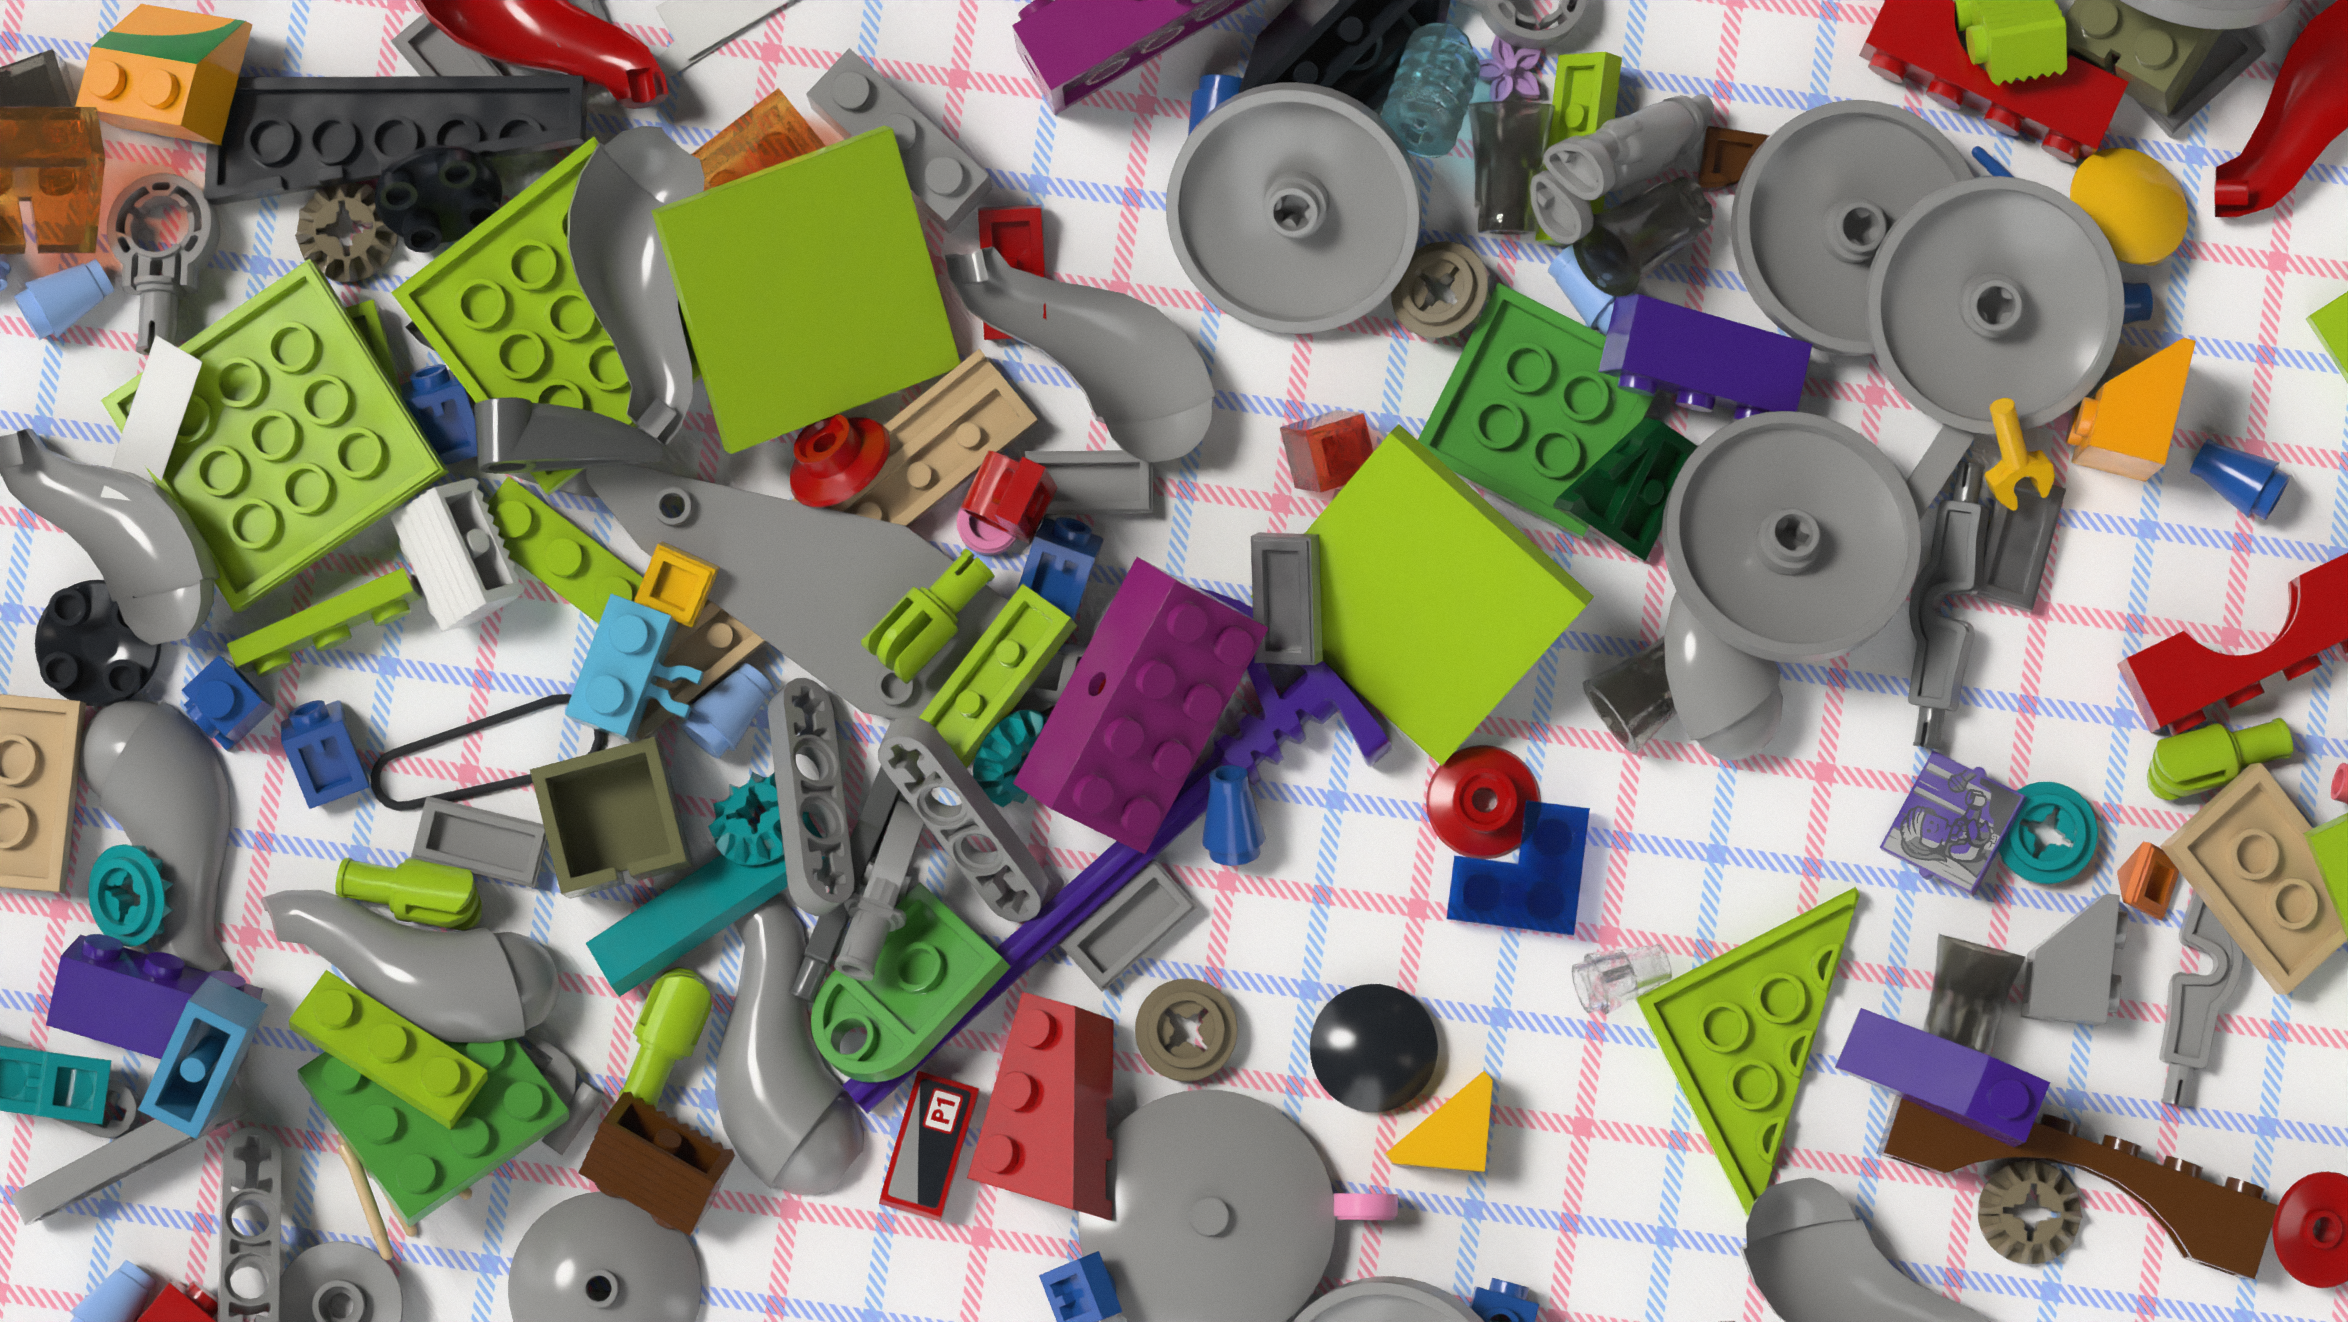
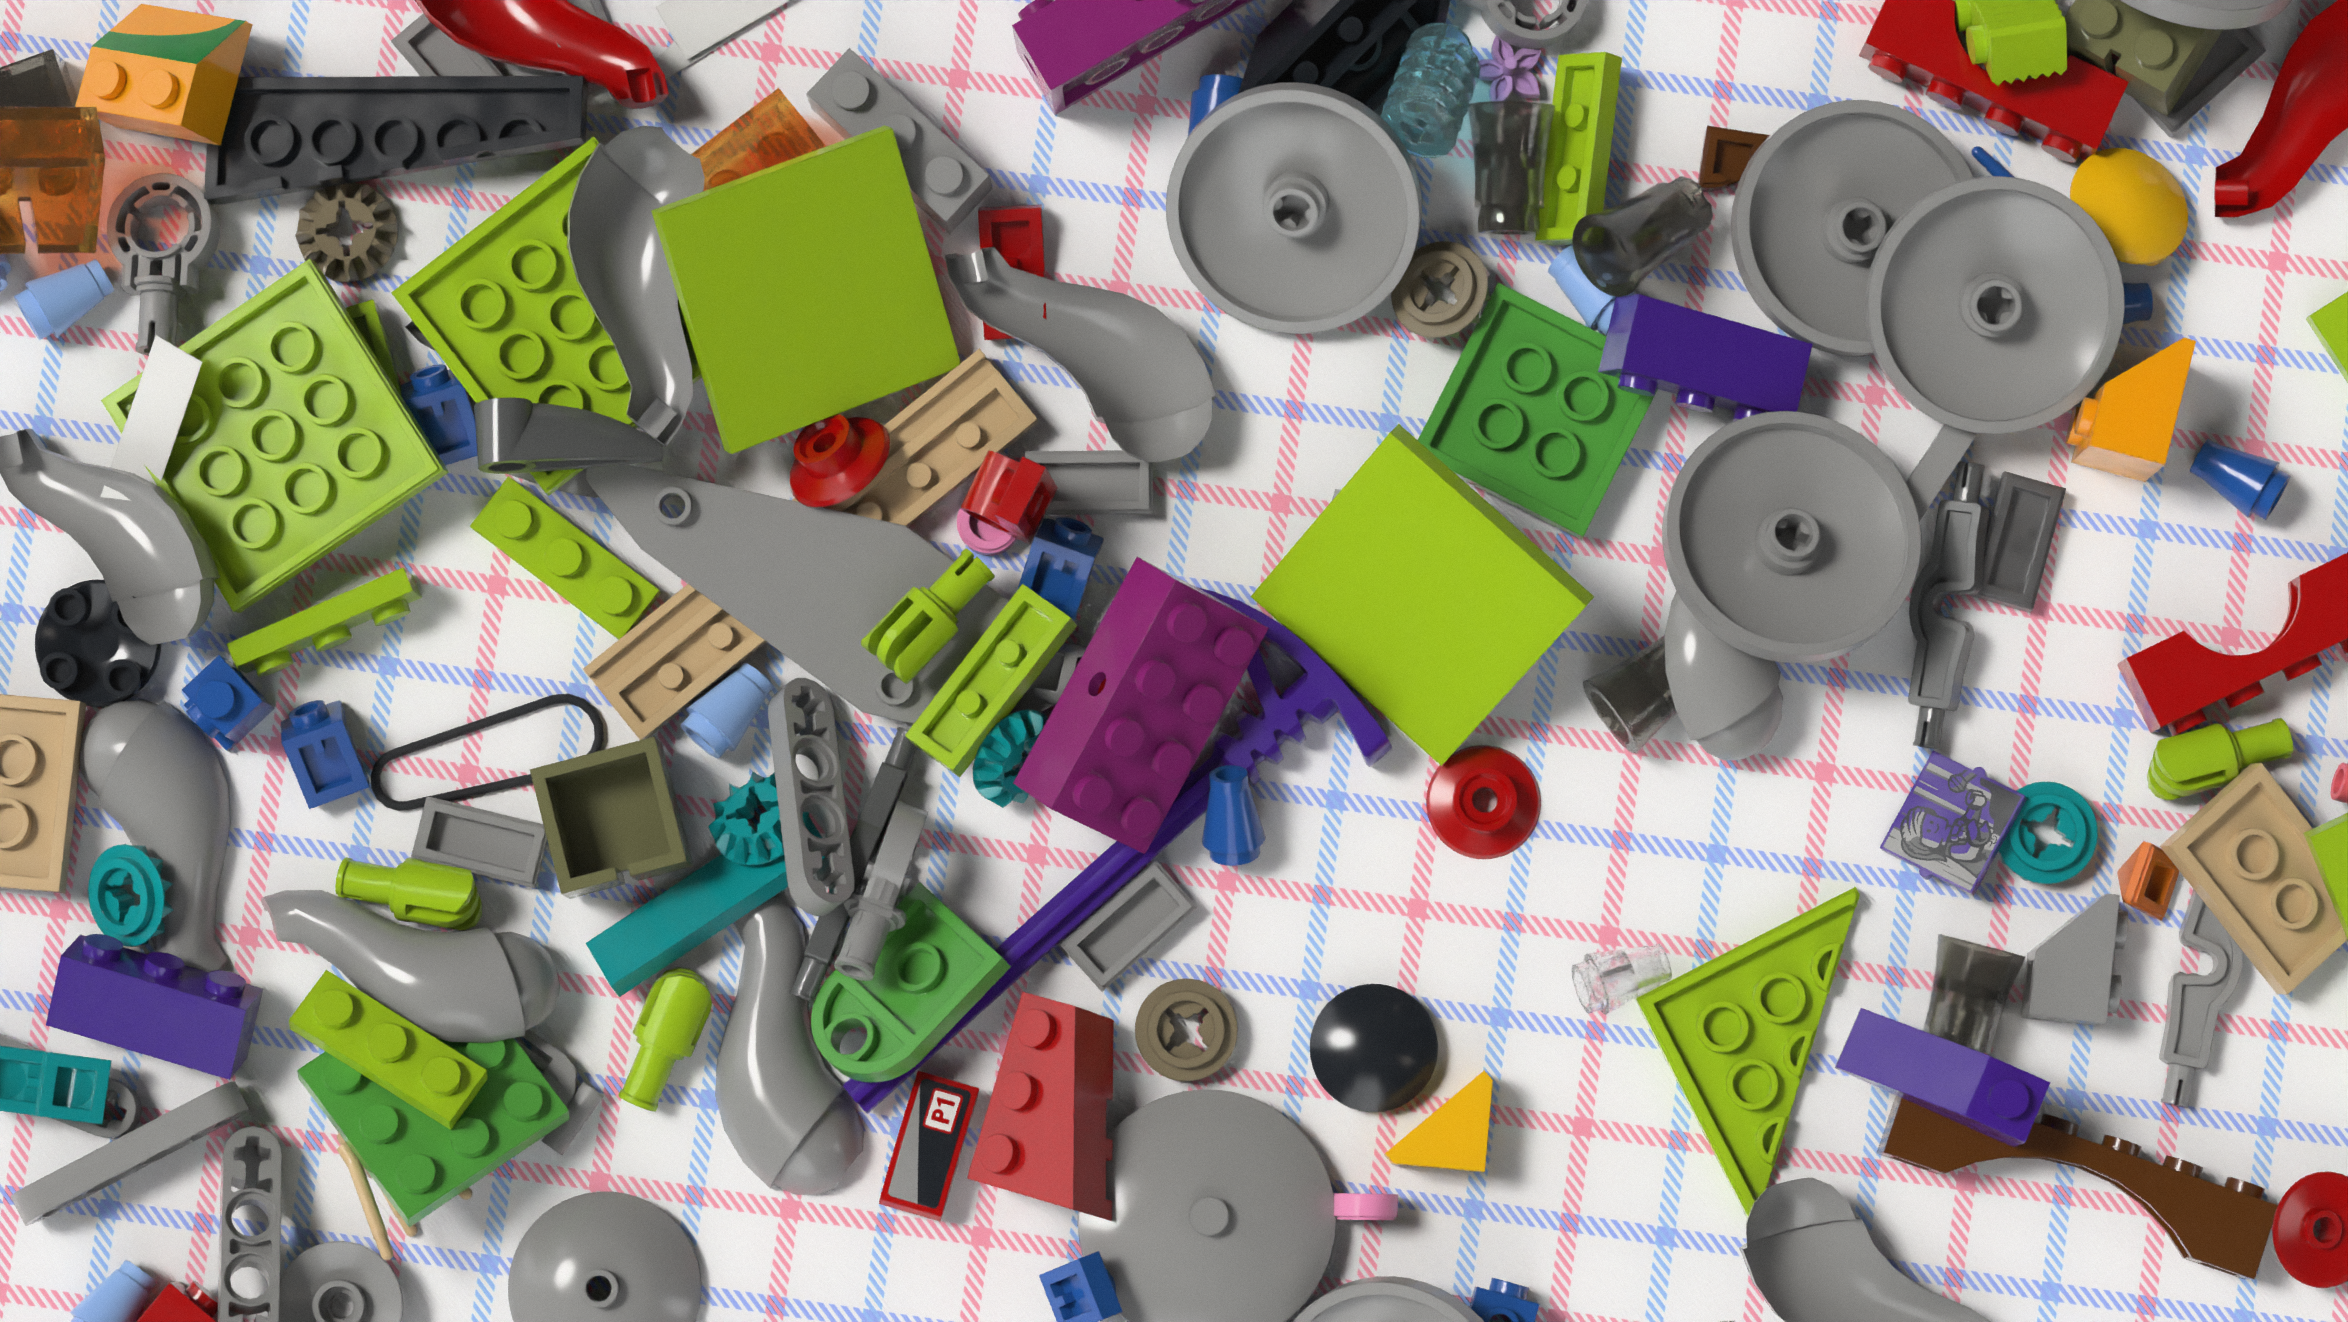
dark azure brick [138,976,268,1139] -> none
black dish [374,145,502,253] -> none
white brick [390,478,525,632] -> none
medium azure brick [565,594,704,742] -> none
reddish brown brick [578,1092,735,1237] -> none
yellow tile [634,541,720,628] -> none
light grey beam [878,716,1048,922] -> none
flat silver tile [1251,532,1323,665] -> none
clear red brick [1280,410,1373,492] -> none
clear blue plate [1446,800,1590,937] -> none
light grey piece [1530,94,1714,244] -> none
dark green wing [1553,417,1698,562] -> none
dark tan gear [1978,1161,2083,1264] -> none
yellow bar [1985,398,2055,511] -> none

